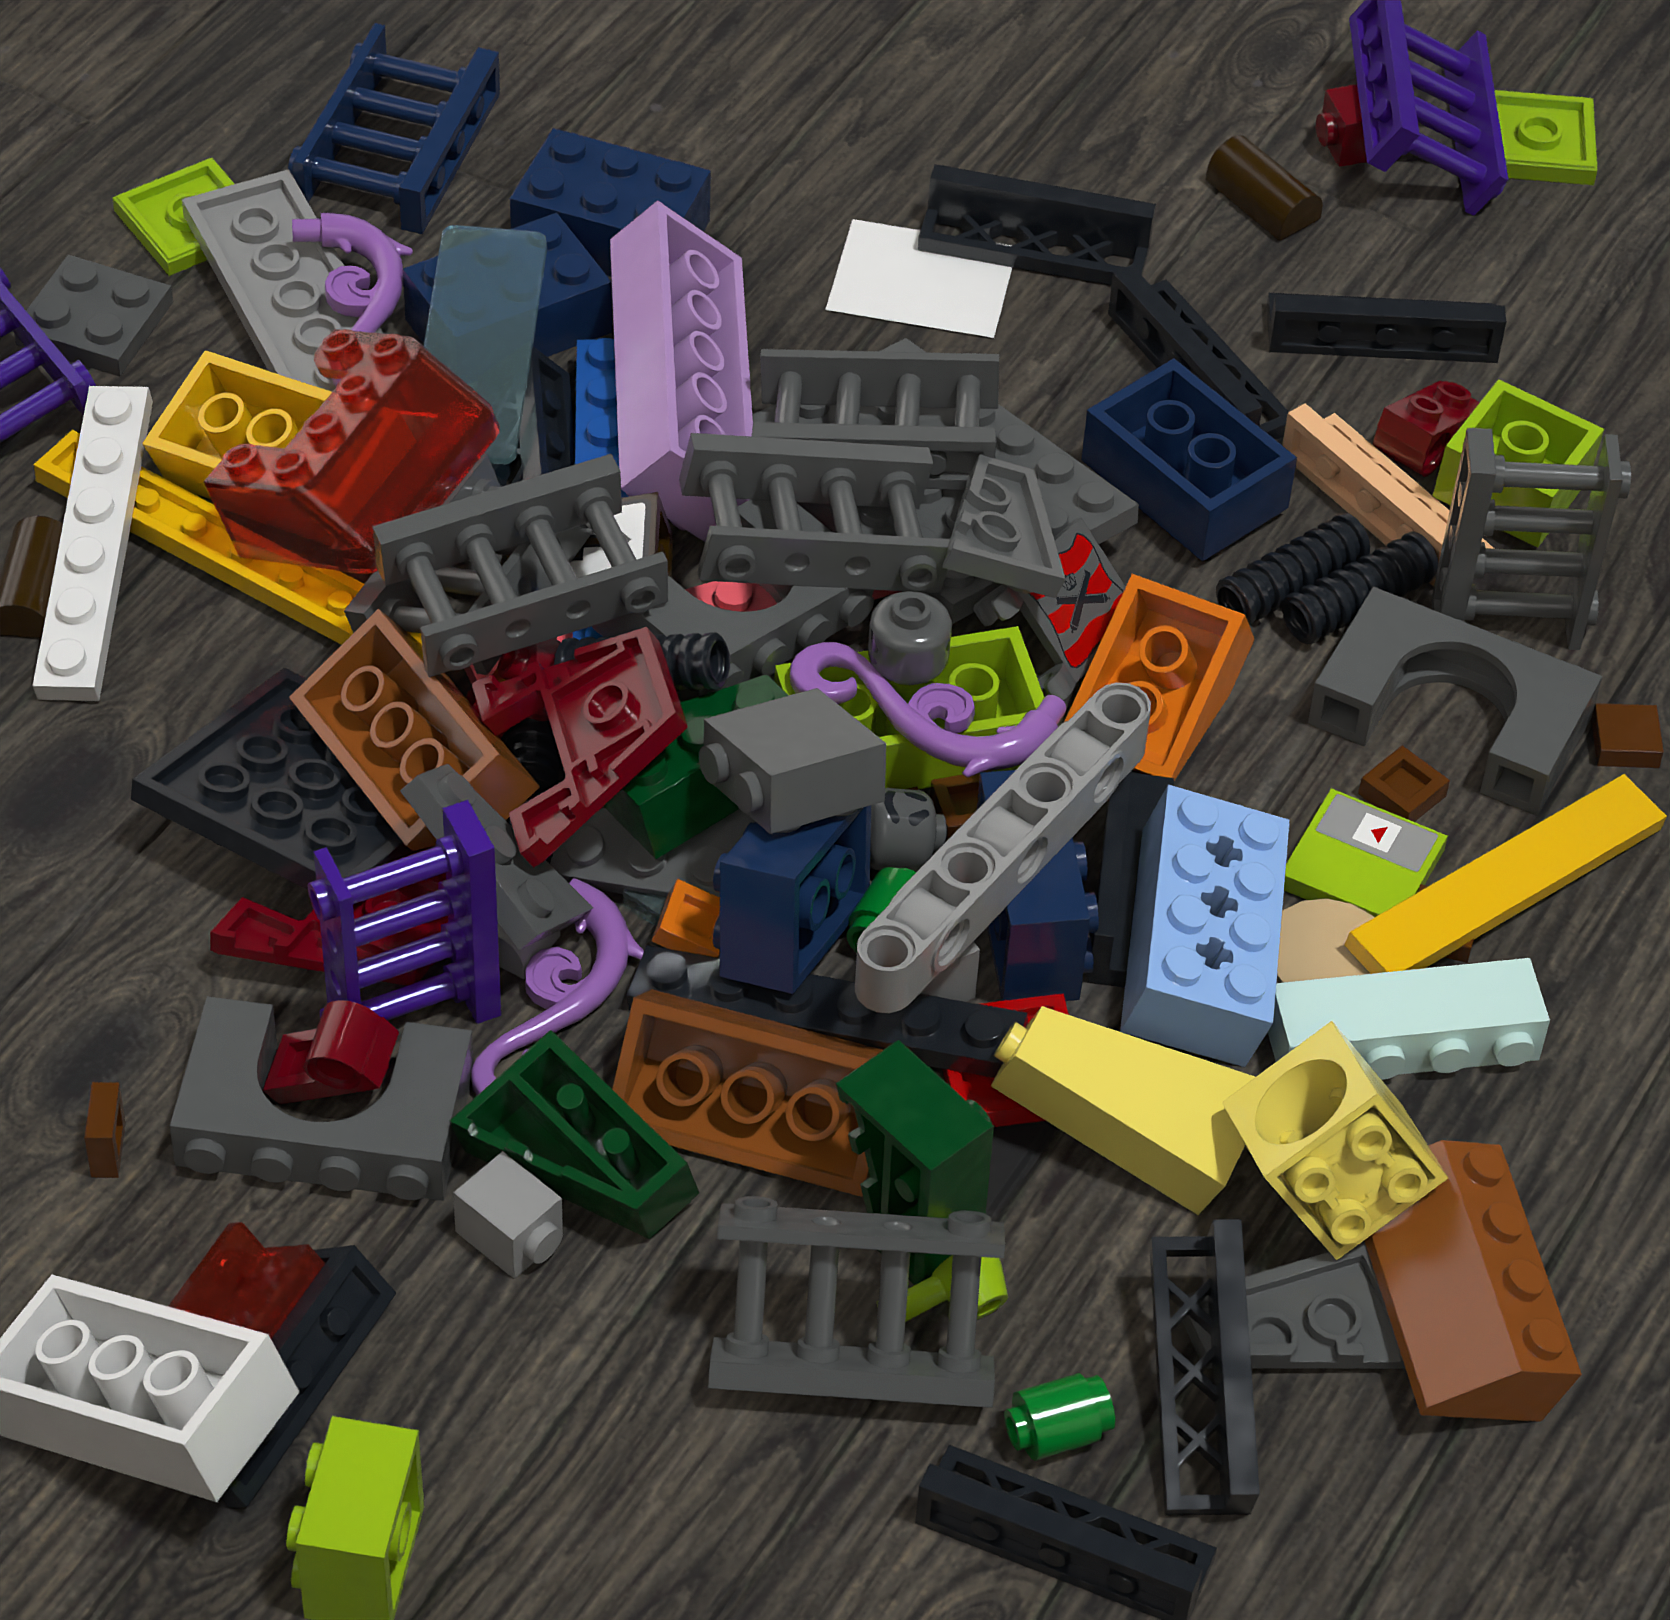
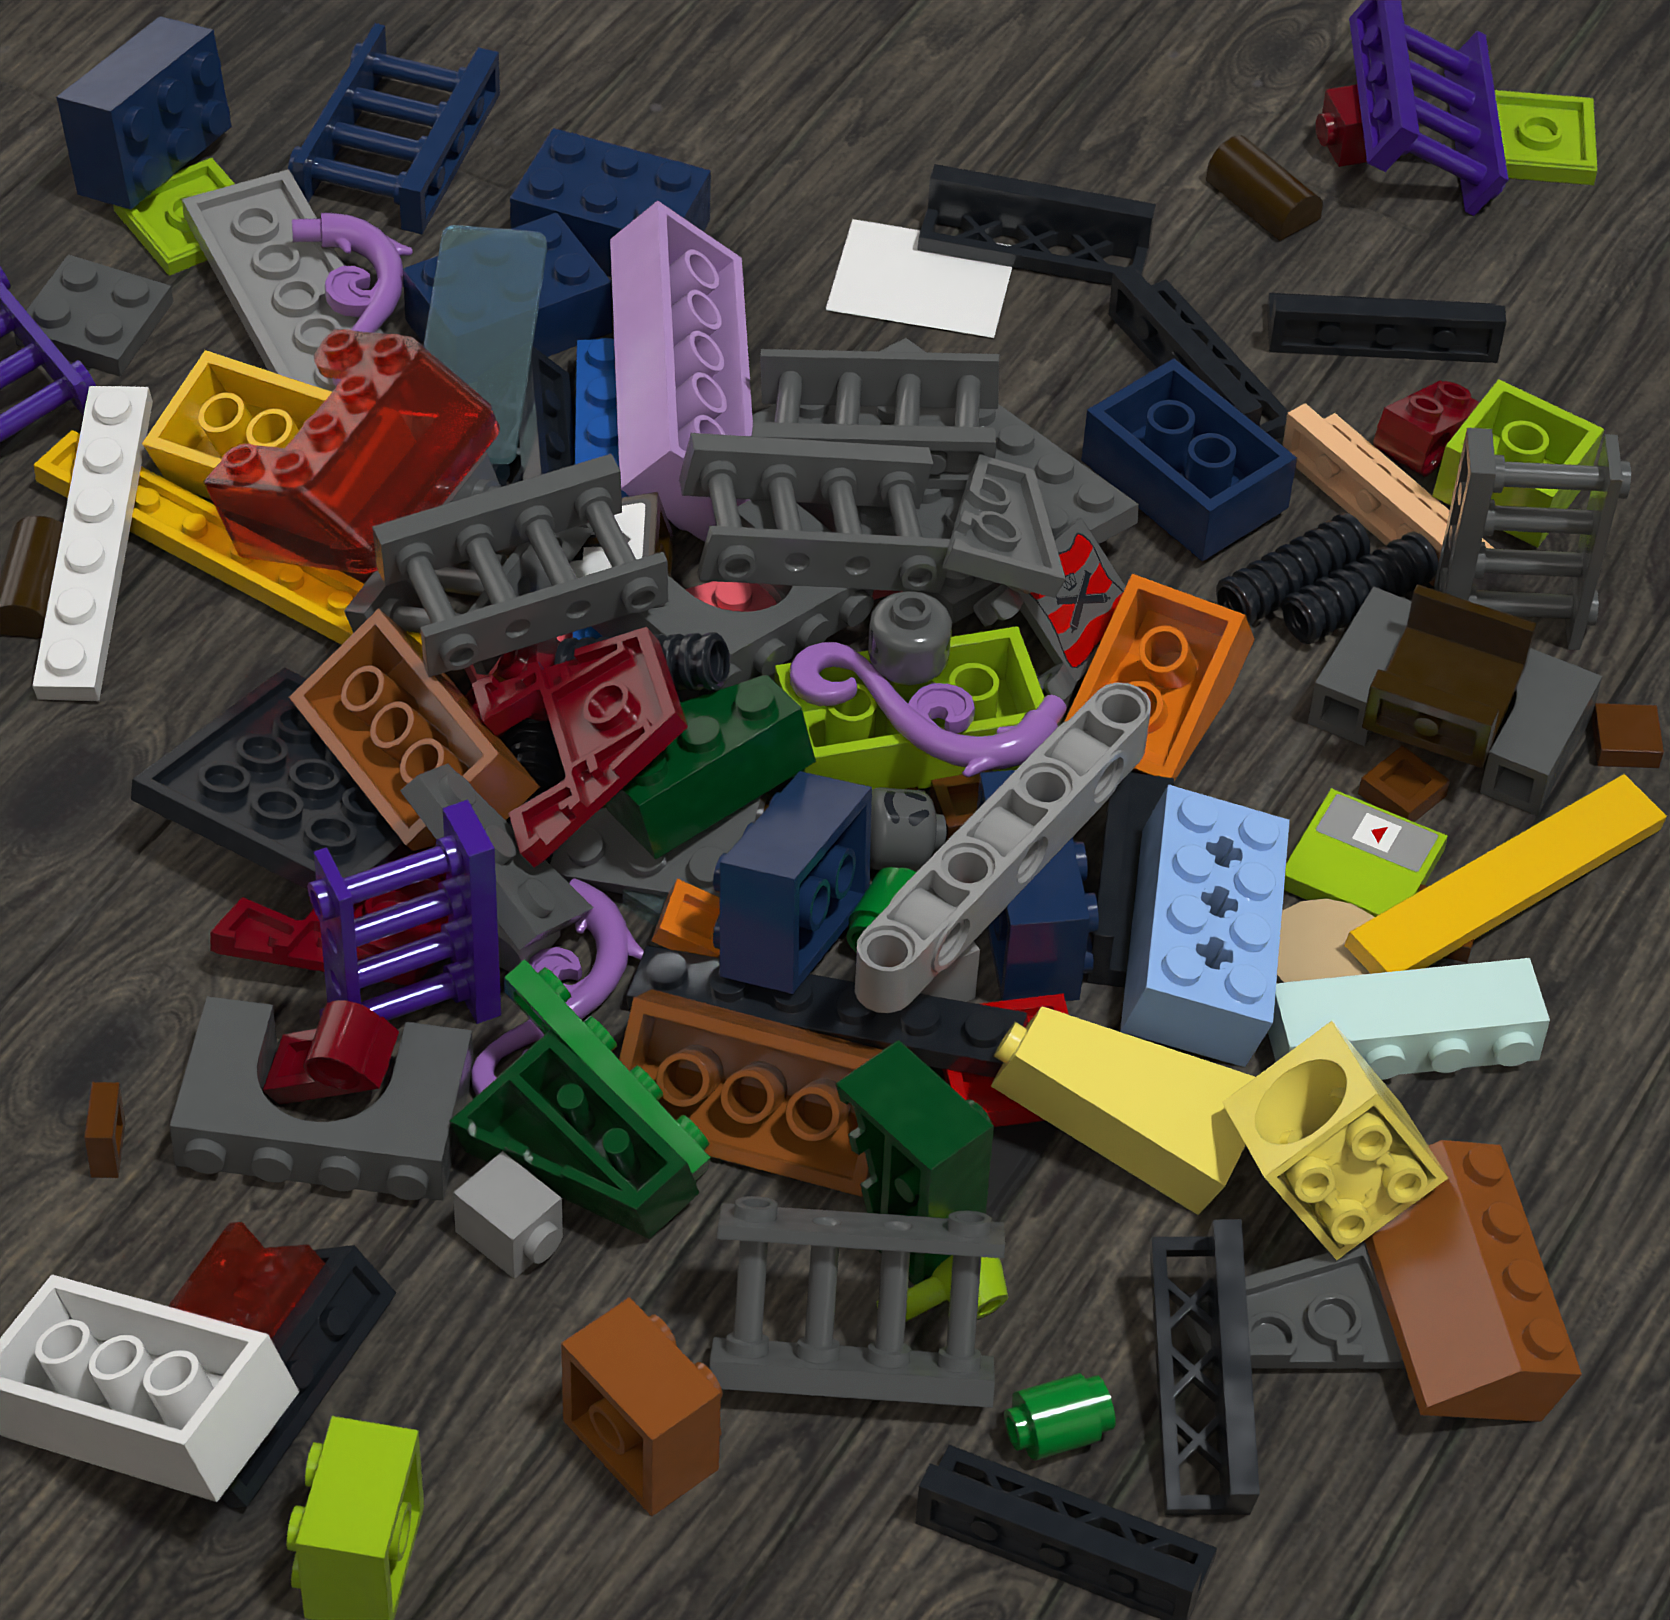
dark grey brick [699,688,886,834] -> none
none -> dark blue brick [56,16,232,209]
none -> green plate [504,959,711,1181]
none -> dark orange brick [561,1297,723,1516]
none -> dark brown panel [1362,584,1537,768]

